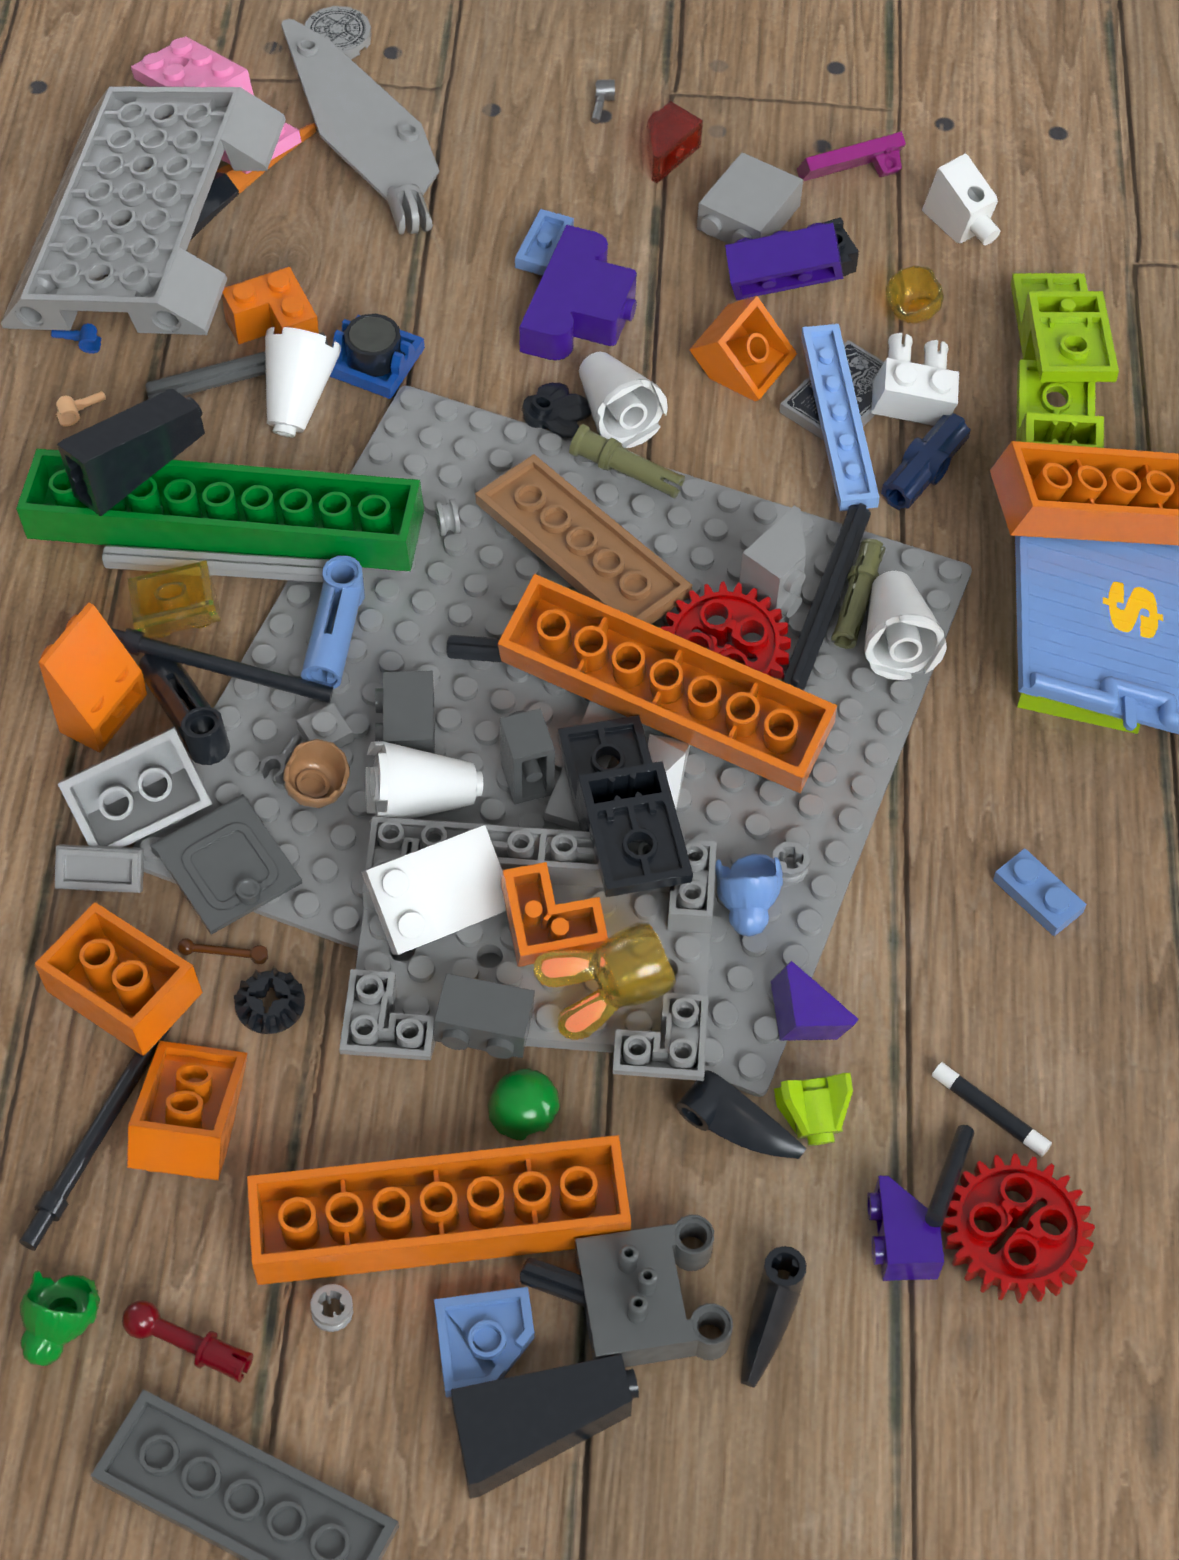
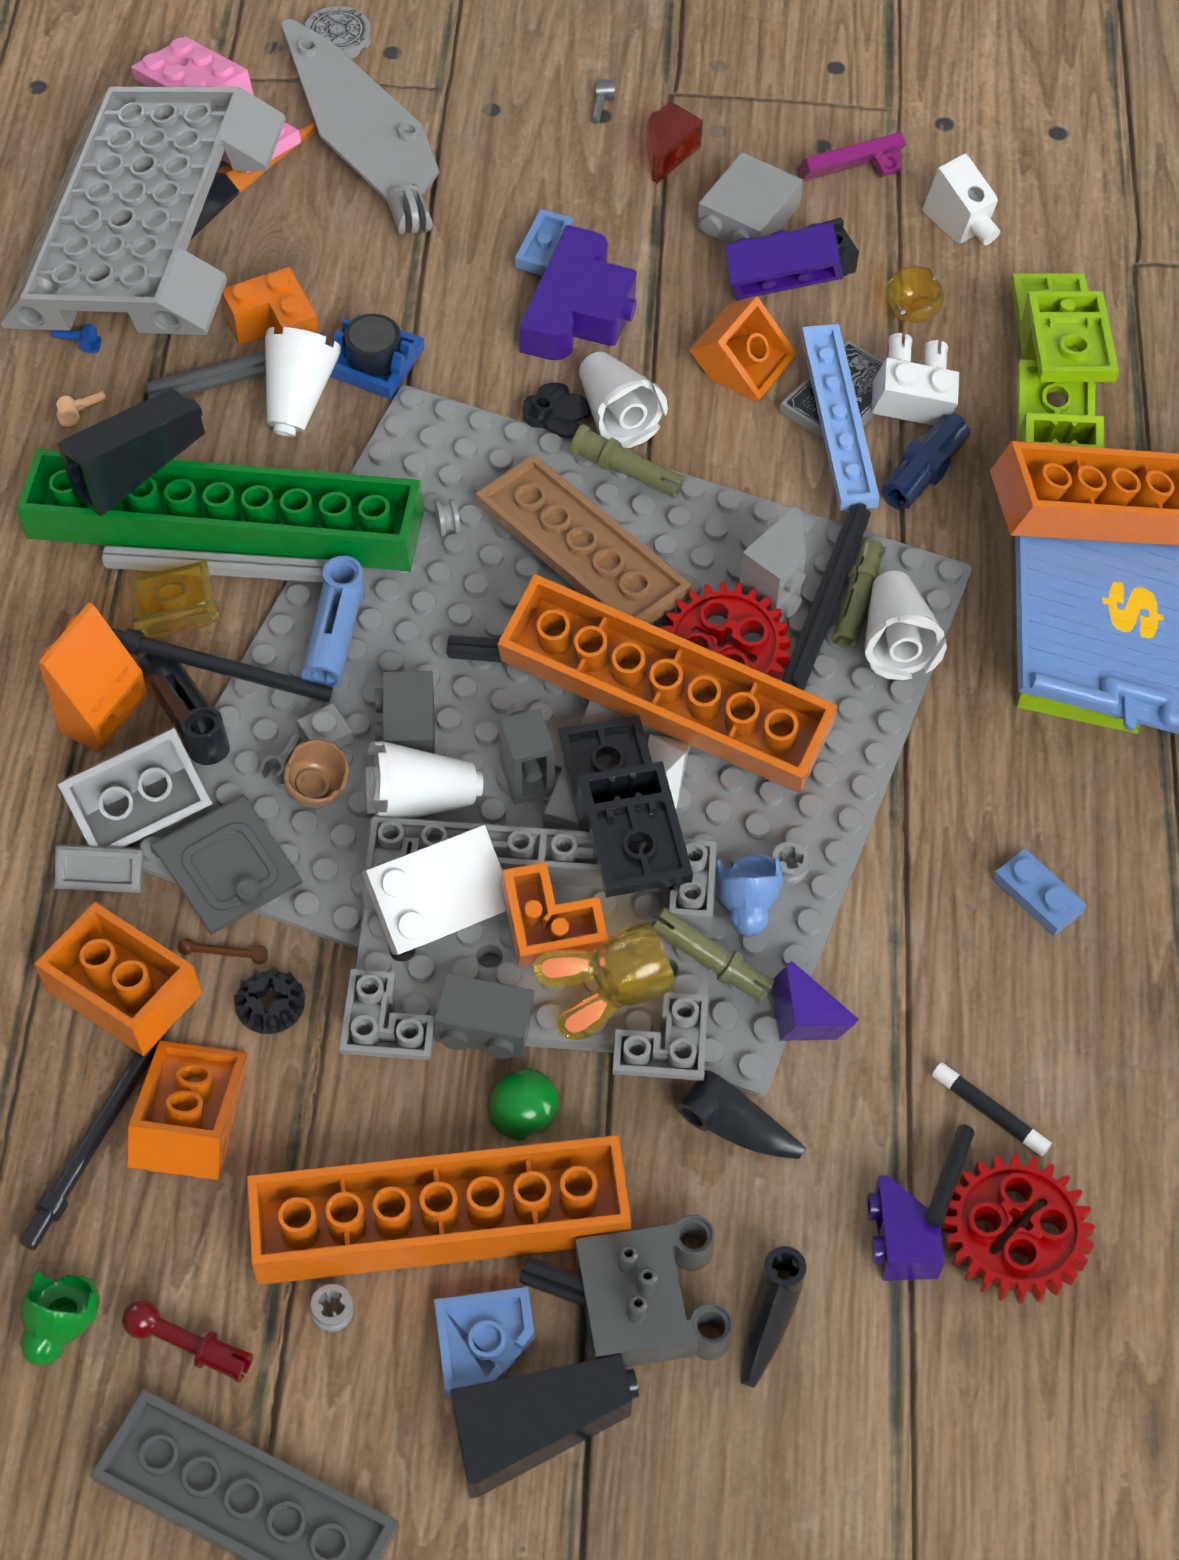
lime brick [774,1073,853,1146] -> none
none -> olive pin [649,907,774,1003]

